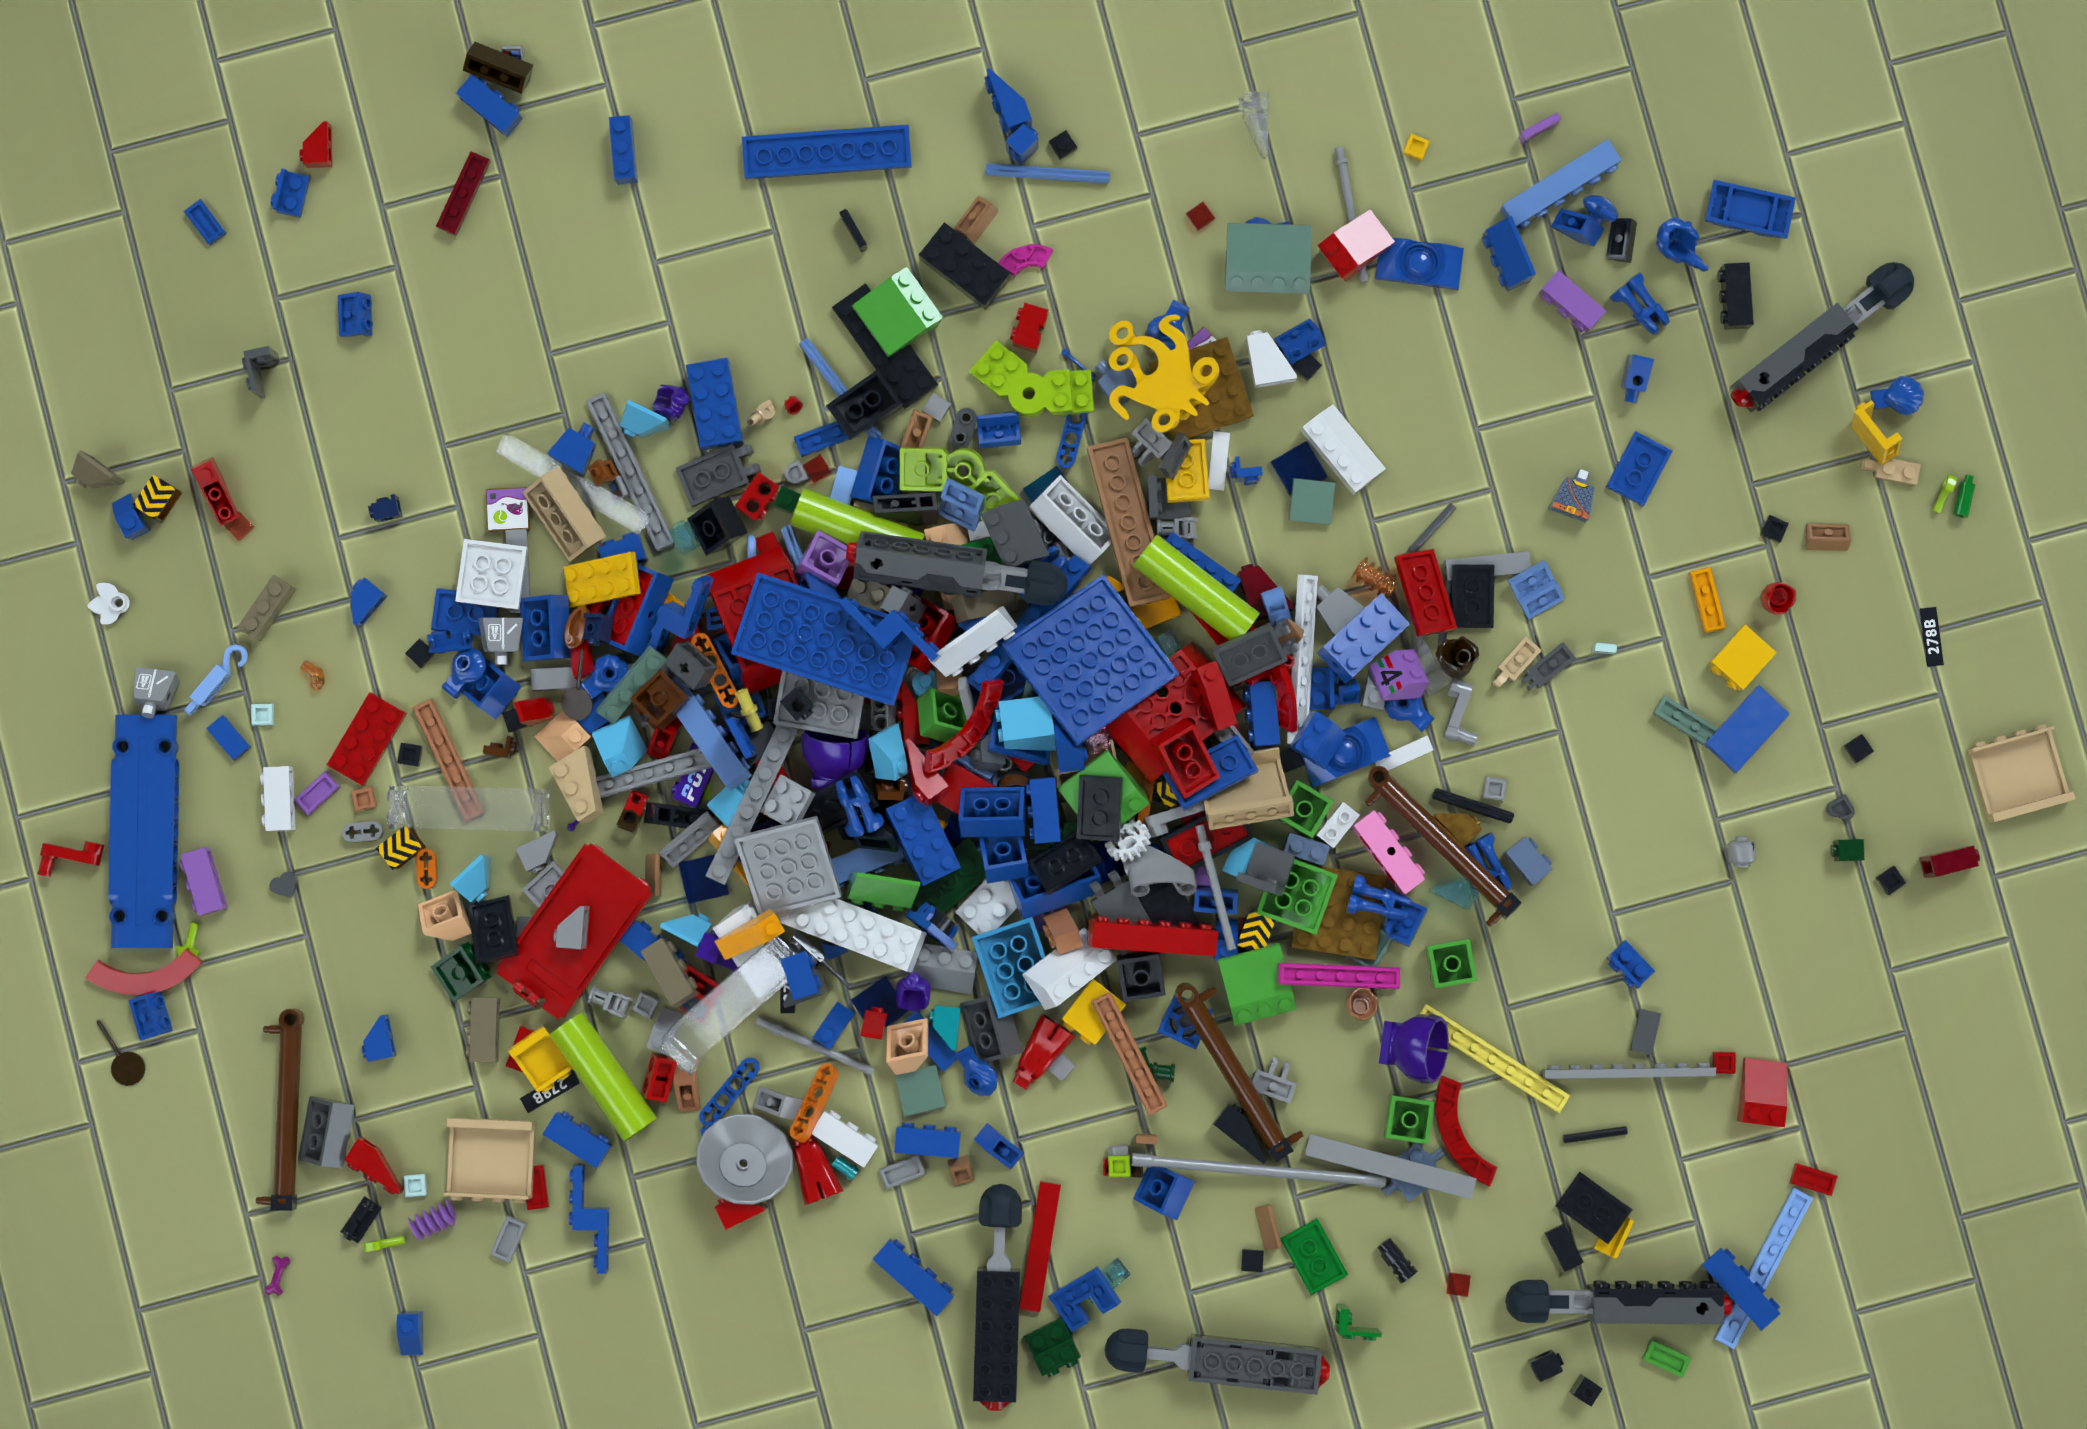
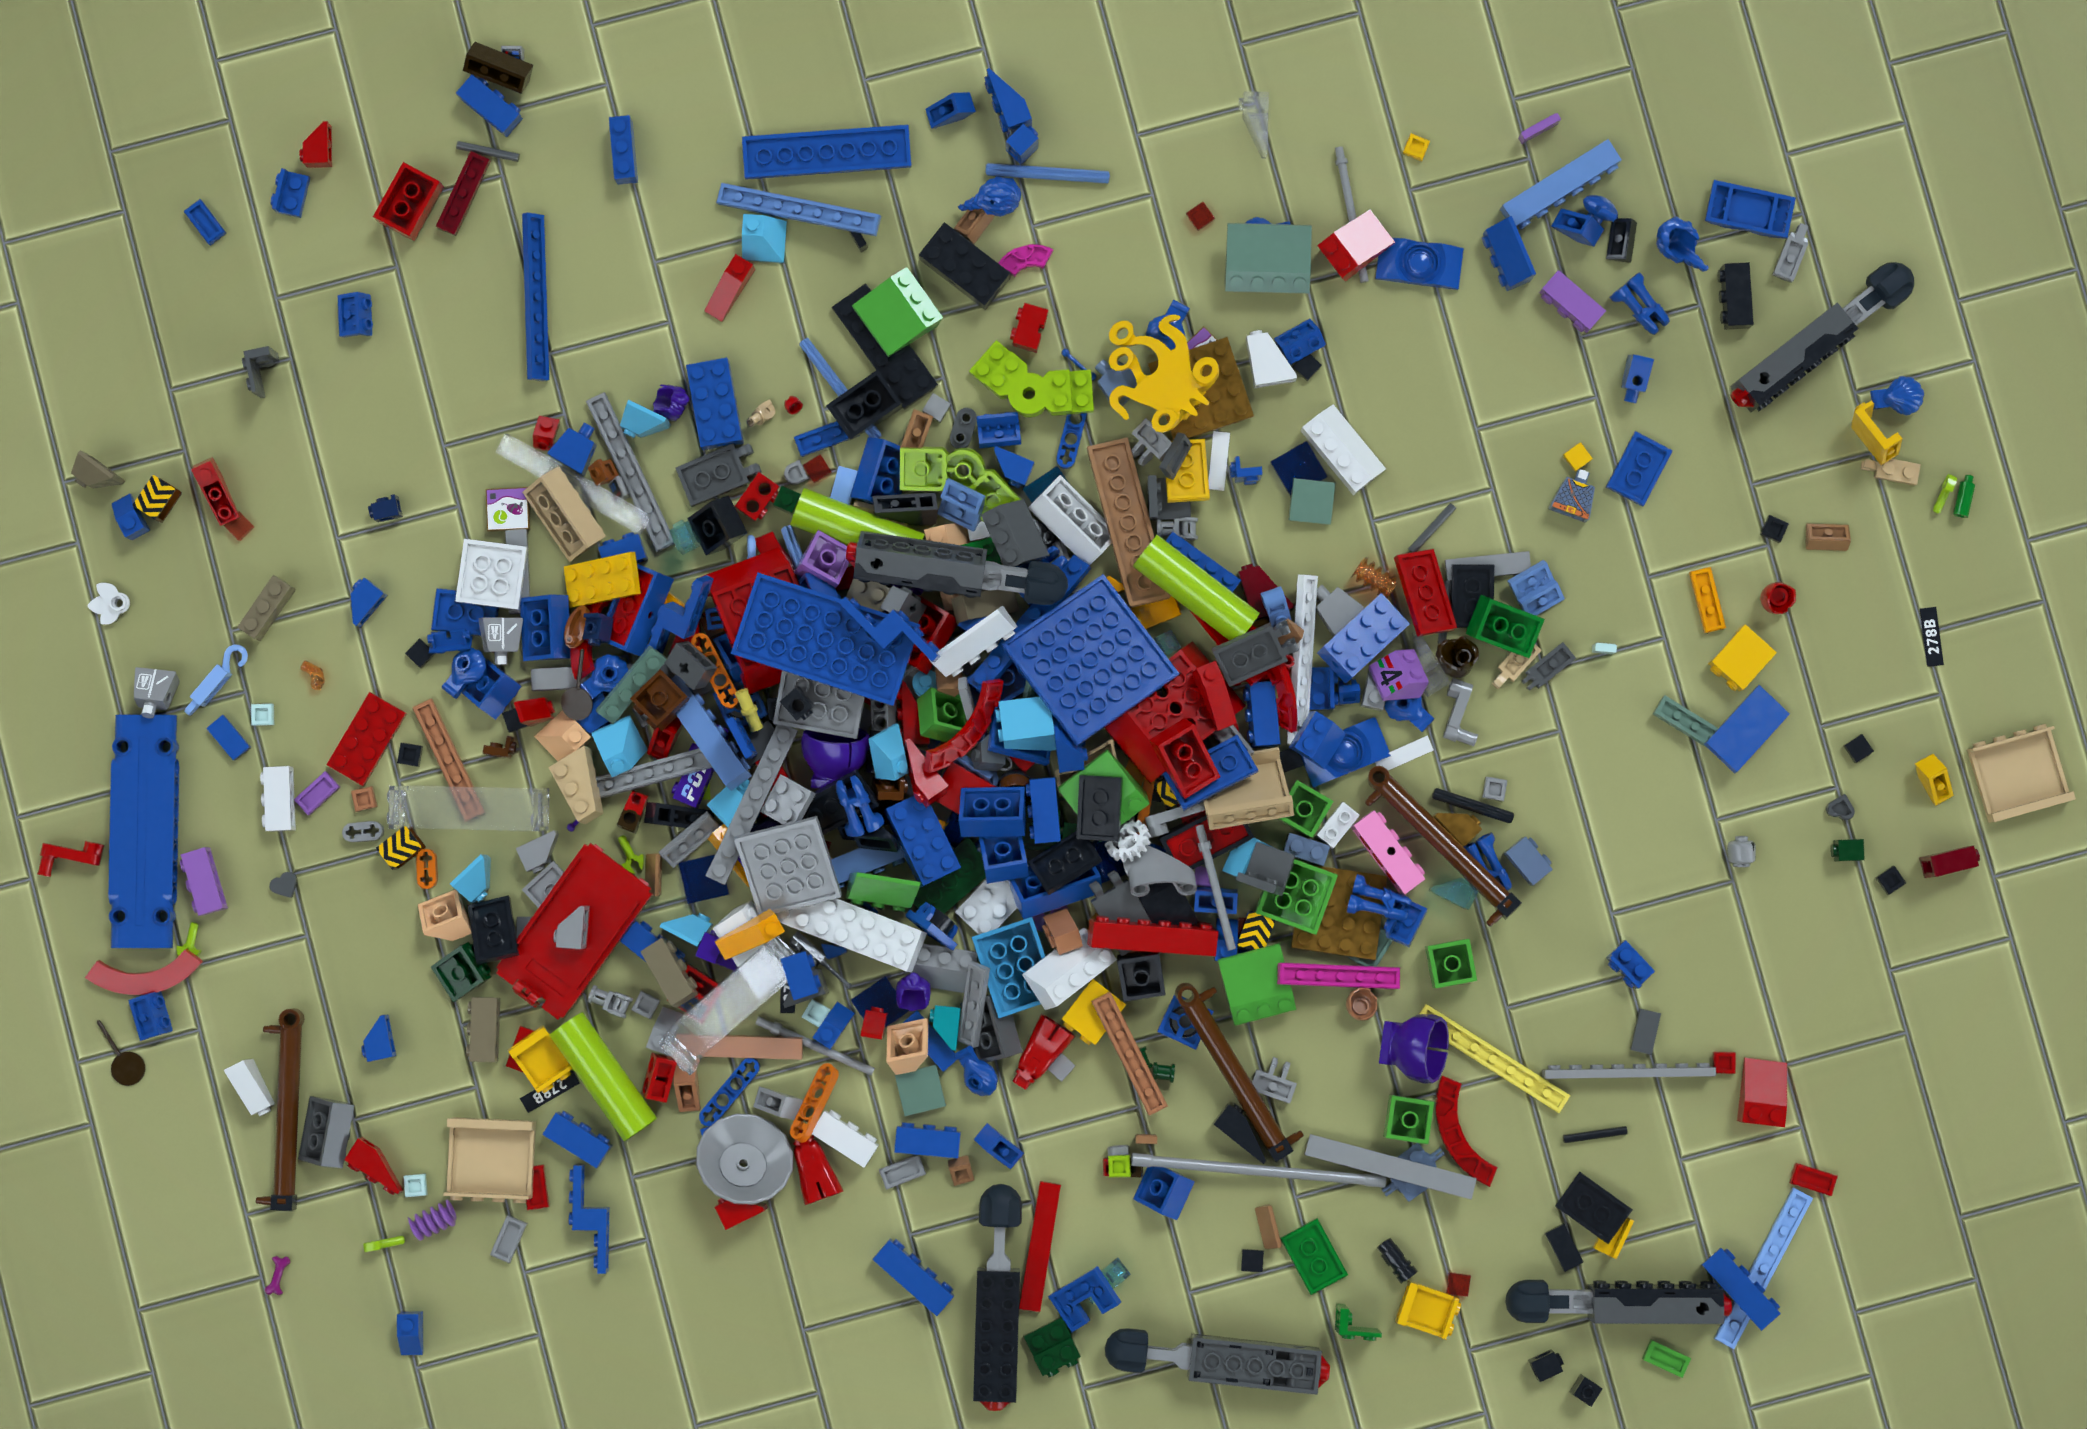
black hinge [340,1196,382,1243] -> none
teal pin [831,1155,859,1180] -> none
black plate [1049,130,1077,160] -> none
clear pink tile [1084,727,1110,754] -> none
none -> white slope [224,1059,275,1117]
none -> red brick [373,162,444,241]
none -> dark grey bar [456,141,520,162]
none -> blue plate [522,212,549,381]
none -> red bracket [533,416,560,451]
none -> lime bar [618,835,644,874]
none -> nougat tile [675,1033,803,1060]
none -> red slope [704,254,755,322]
none -> medium blue tile [716,183,881,236]
none -> medium azure slope [742,214,787,263]
none -> light aqua tile [802,999,831,1027]
none -> blue slope [925,92,976,128]
none -> light grey tile [957,961,990,1048]
none -> blue hair [958,176,1021,217]
none -> blue slope [994,446,1035,489]
none -> yellow panel [1395,1280,1461,1340]
none -> green slope [1465,595,1545,658]
none -> yellow tile [1563,442,1593,472]
none -> light grey hinge [1772,223,1808,283]
none -> yellow slope [1915,754,1954,806]

